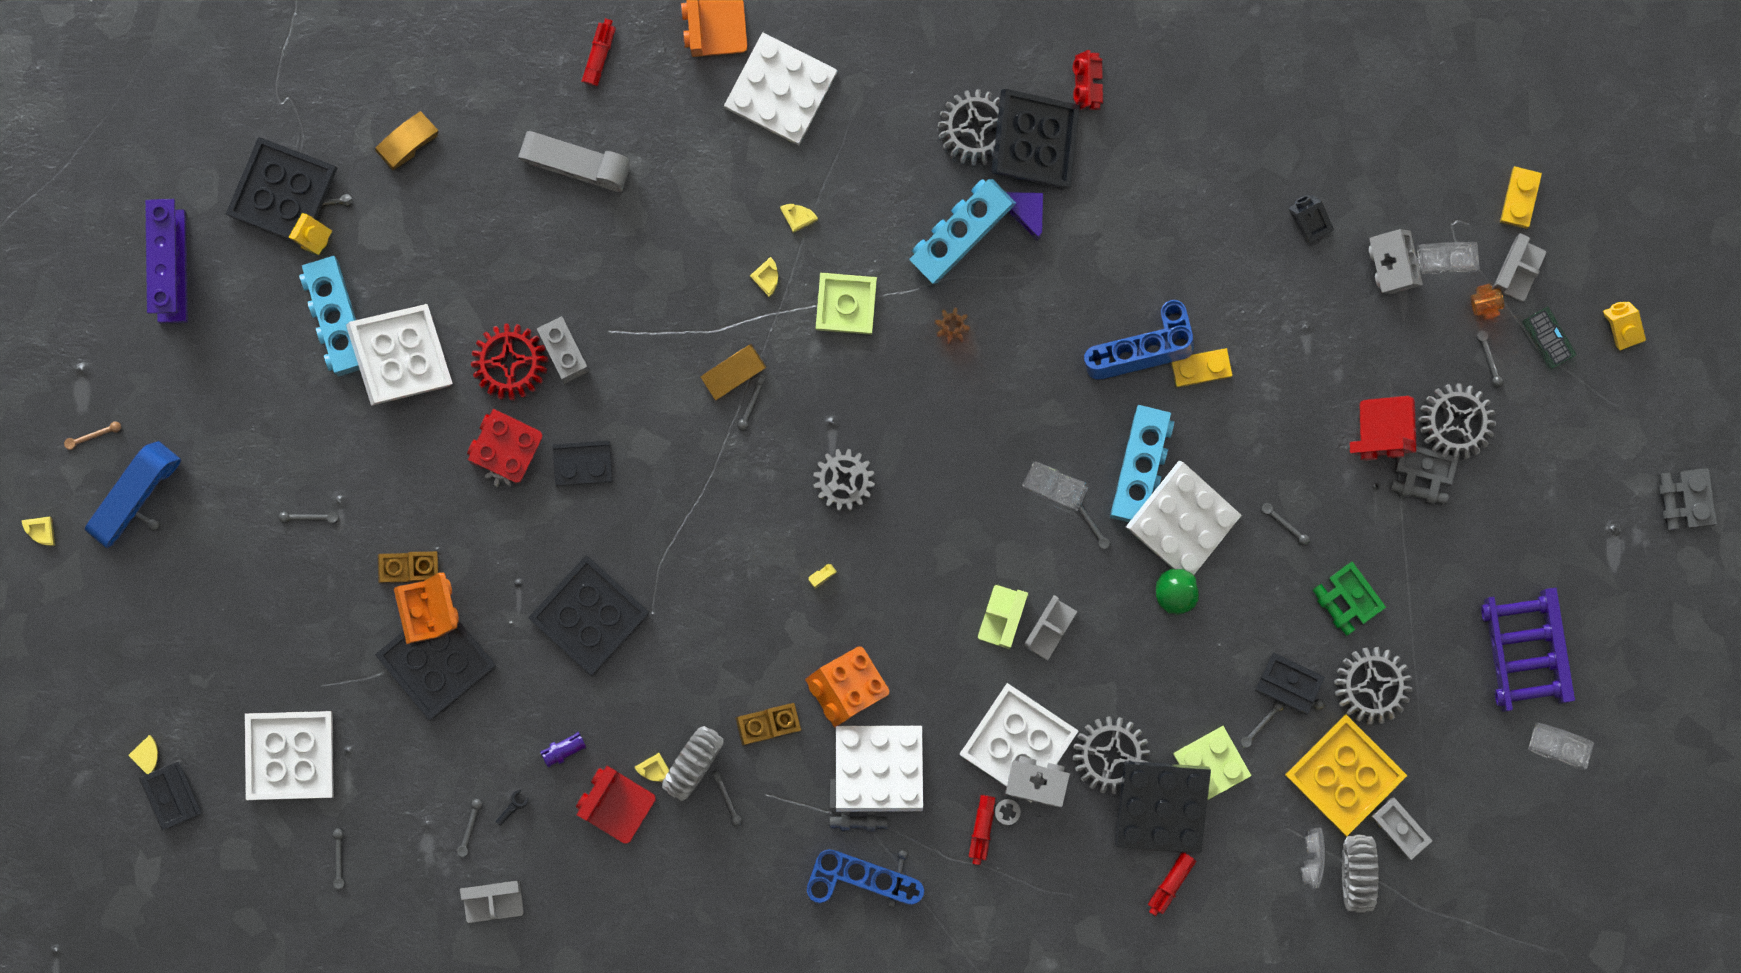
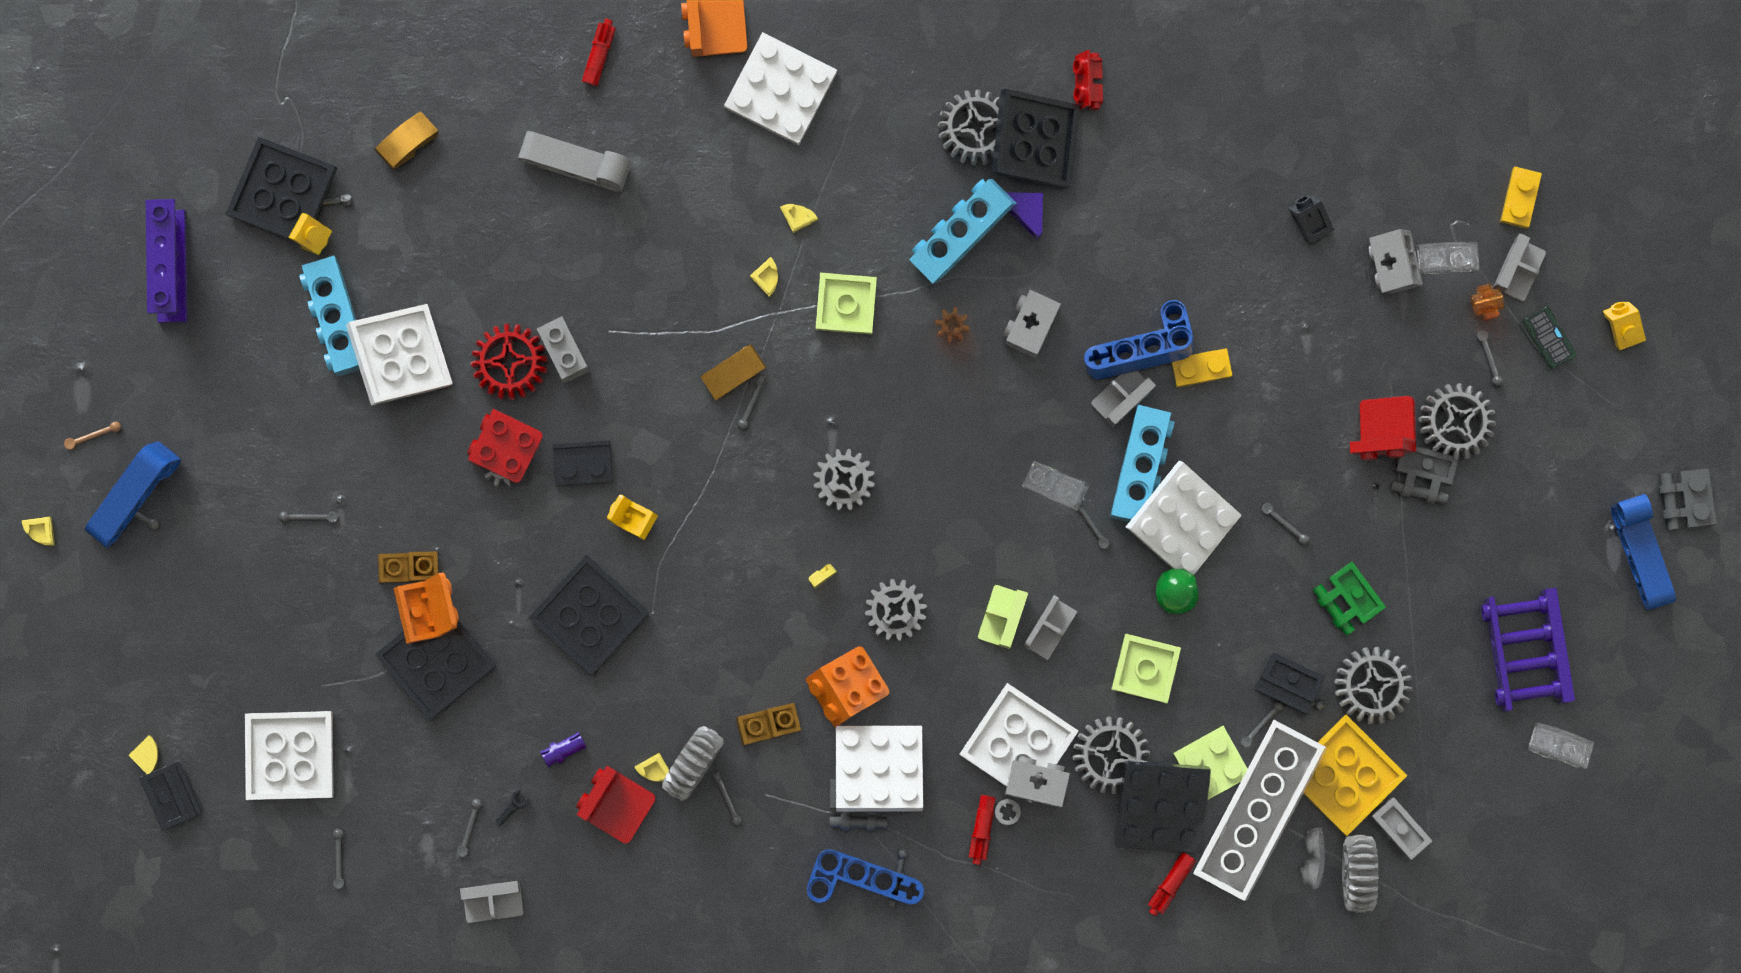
none -> yellow bracket [607,494,658,540]
none -> light grey gear [865,579,927,641]
none -> light grey brick [1003,290,1061,359]
none -> light grey panel [1091,371,1156,428]
none -> yellowish green plate [1111,634,1181,704]
none -> white brick [1193,720,1327,901]
none -> blue beam [1611,494,1676,611]

